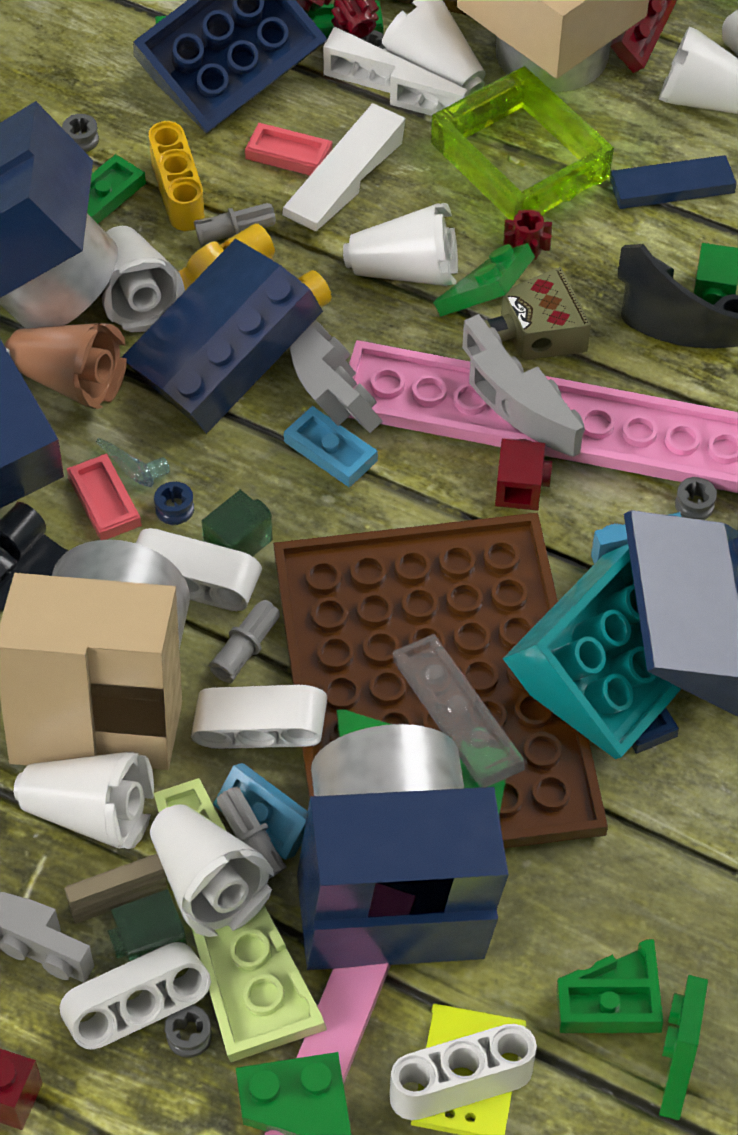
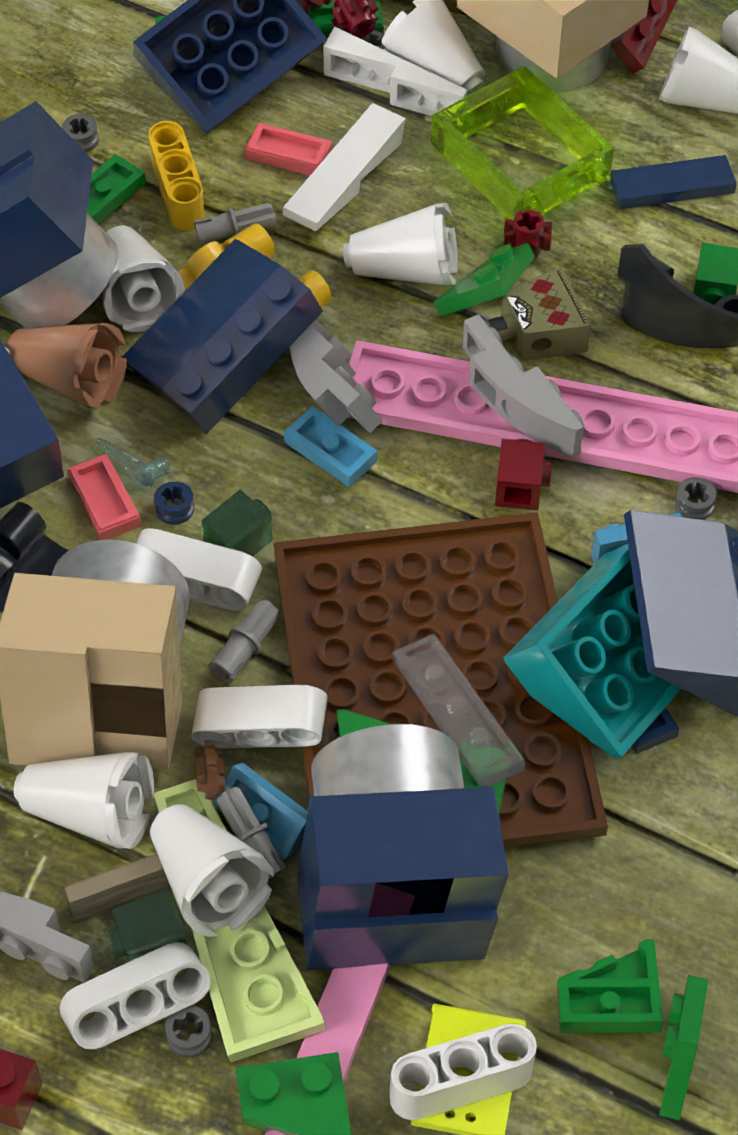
none -> reddish brown axle [194,740,226,800]

